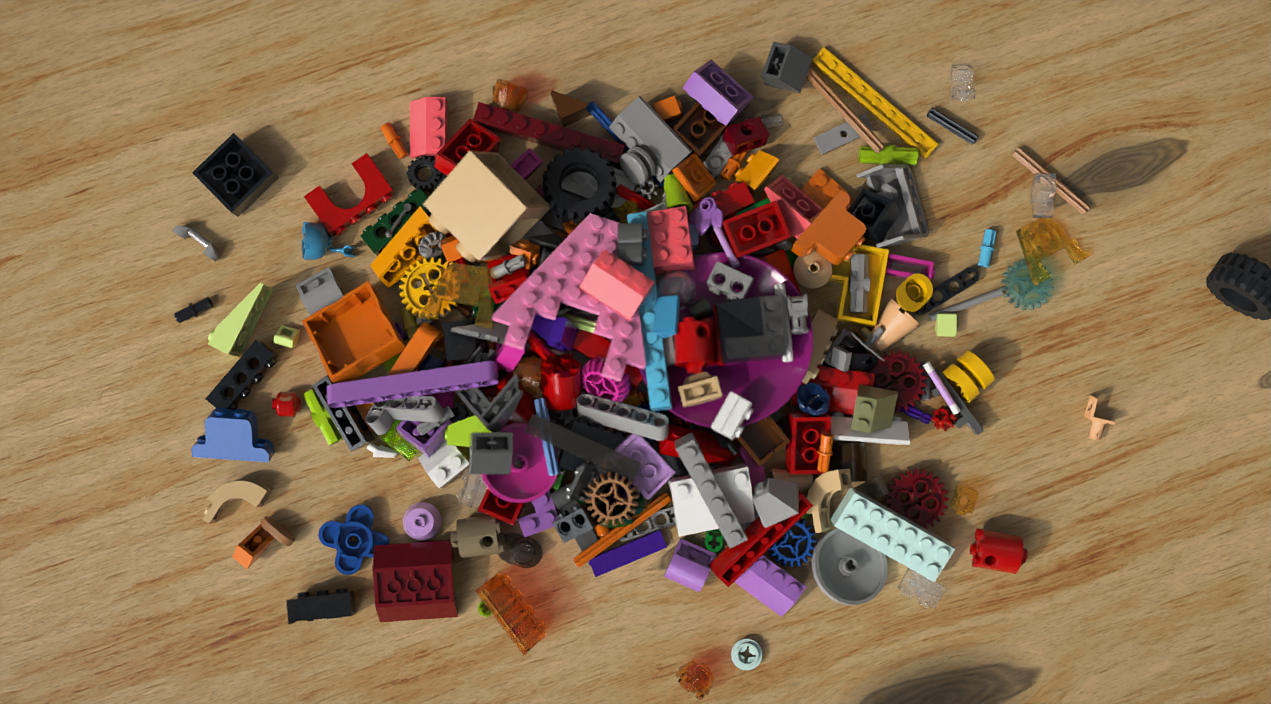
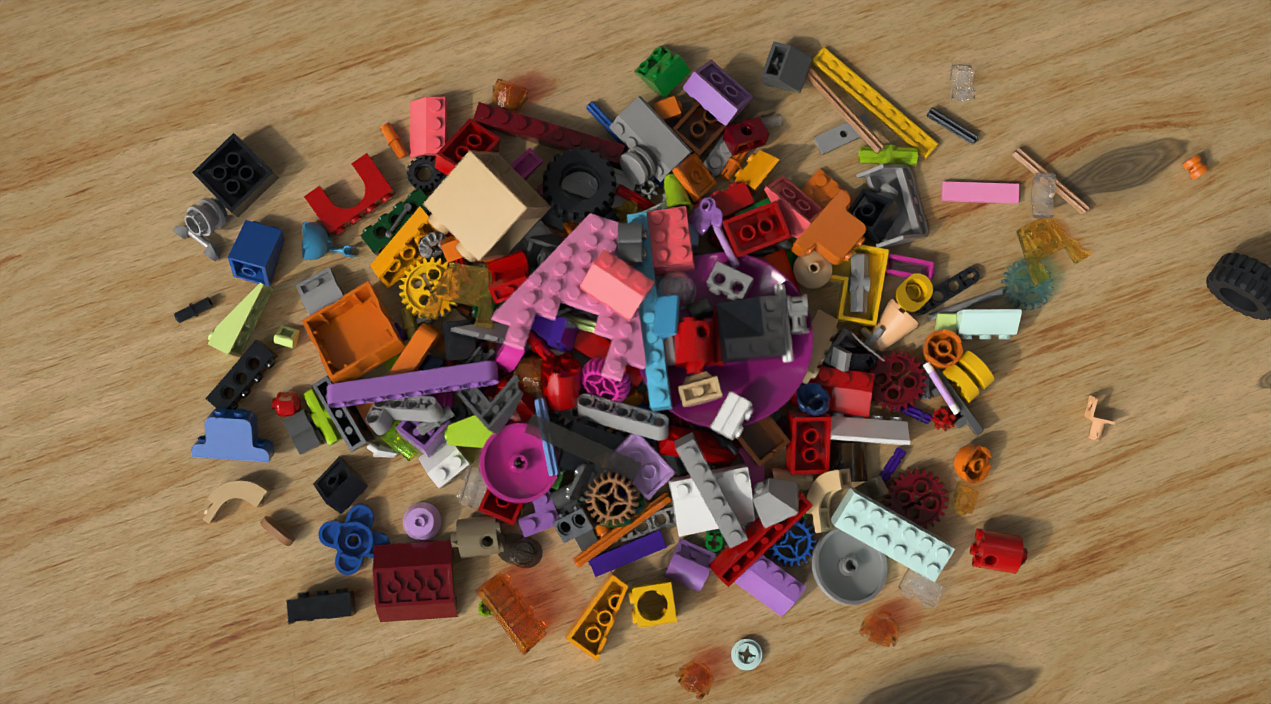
orange slope [232,524,275,569] -> none
dark grey slope [469,432,513,474] -> none
light grey axle [490,255,527,279] -> none
orange bracket [510,239,541,270] -> none
reddish brown slope [550,90,589,127] -> none
orange axle [817,433,834,472] -> none
olive slope [851,385,898,433] -> none
medium azure axle [978,229,996,268] -> none
none -> light grey piece [185,198,227,236]
none -> blue slope [228,220,284,287]
none -> dark grey brick [283,410,324,455]
none -> black slope [313,456,368,514]
none -> light orange wedge [565,571,628,662]
none -> yellow brick [629,579,677,628]
none -> green slope [634,45,691,98]
none -> clear orange cylinder [859,611,900,647]
none -> dark purple axle [879,447,906,483]
none -> orange cylinder [923,329,963,369]
none -> bright pink tile [941,181,1019,204]
none -> orange cylinder [953,444,992,484]
none -> light aqua slope [956,309,1022,340]
none -> orange wheel [1182,154,1209,180]

